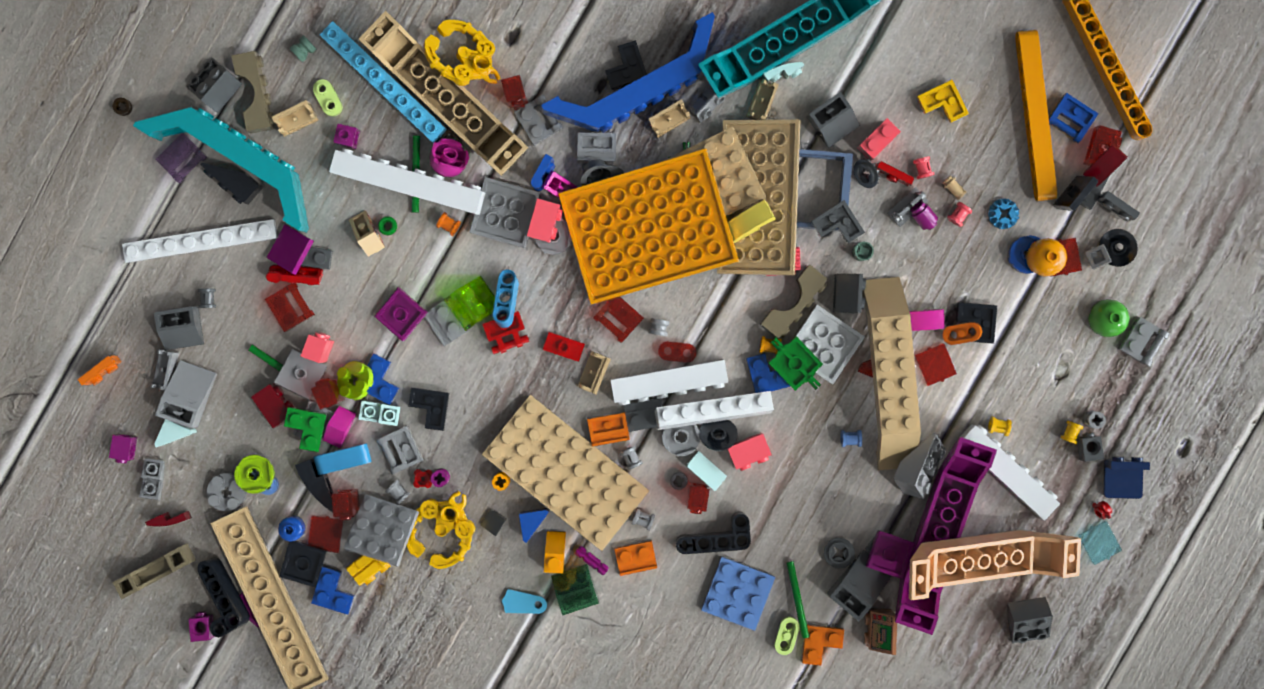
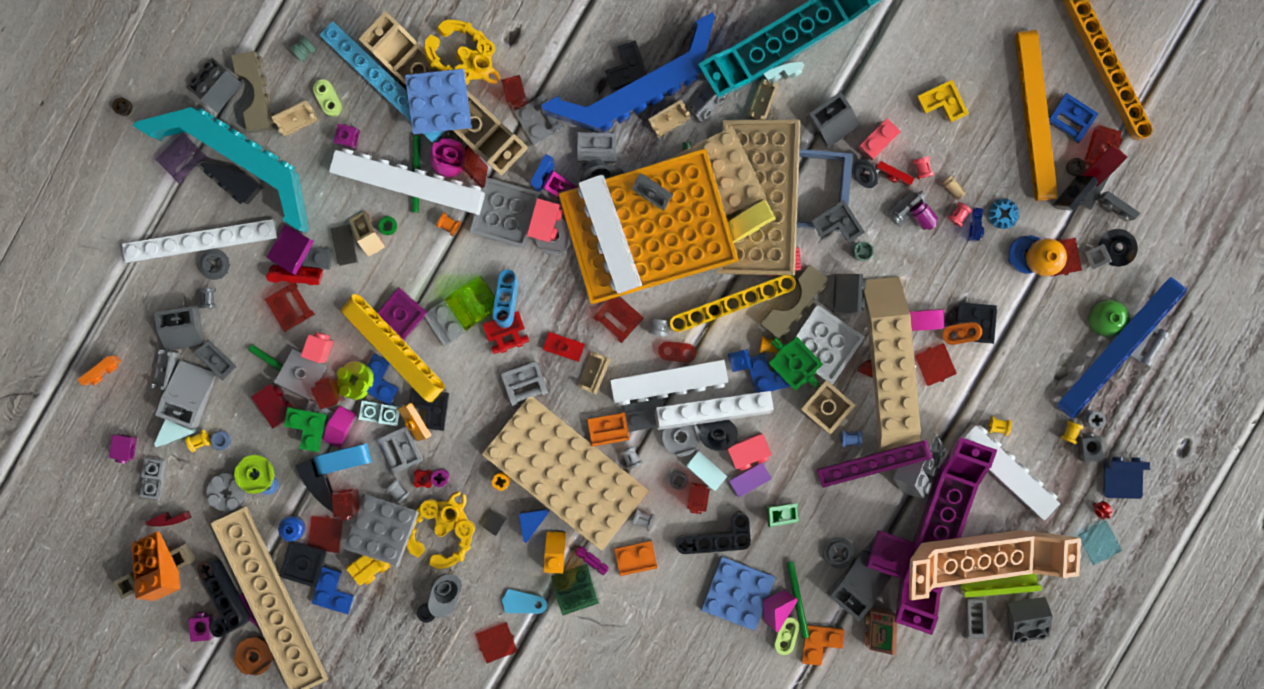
none -> orange slope [131,531,180,601]
none -> yellow bush [185,429,211,453]
none -> dark grey plate [194,340,236,381]
none -> dark grey gear [199,249,230,280]
none -> sand blue tile [210,431,231,450]
none -> dark orange plate [234,636,274,676]
none -> clear smoke tile [330,225,358,266]
none -> yellow beam [341,294,445,402]
none -> light orange plate [397,403,431,441]
none -> medium blue plate [405,69,472,134]
none -> black plate [417,603,435,623]
none -> dark grey piece [428,573,462,618]
none -> clear red piece [461,145,488,188]
none -> clear red piece [475,622,518,664]
none -> light grey plate [501,361,549,406]
none -> white brick [578,175,642,294]
none -> dark grey plate [632,173,673,211]
none -> yellow beam [669,275,796,332]
none -> blue plate [728,349,752,372]
none -> medium lavender tile [729,463,772,498]
none -> dark pink slope [763,590,798,632]
none -> slope [767,503,799,527]
none -> tan brick [799,379,856,435]
none -> magenta tile [817,439,932,488]
none -> lime fence [959,574,1042,598]
none -> light grey slope [966,599,987,639]
none -> clear blue plate [968,208,984,242]
none -> blue beam [1057,277,1187,419]
none -> dark brown bush [1066,158,1086,176]

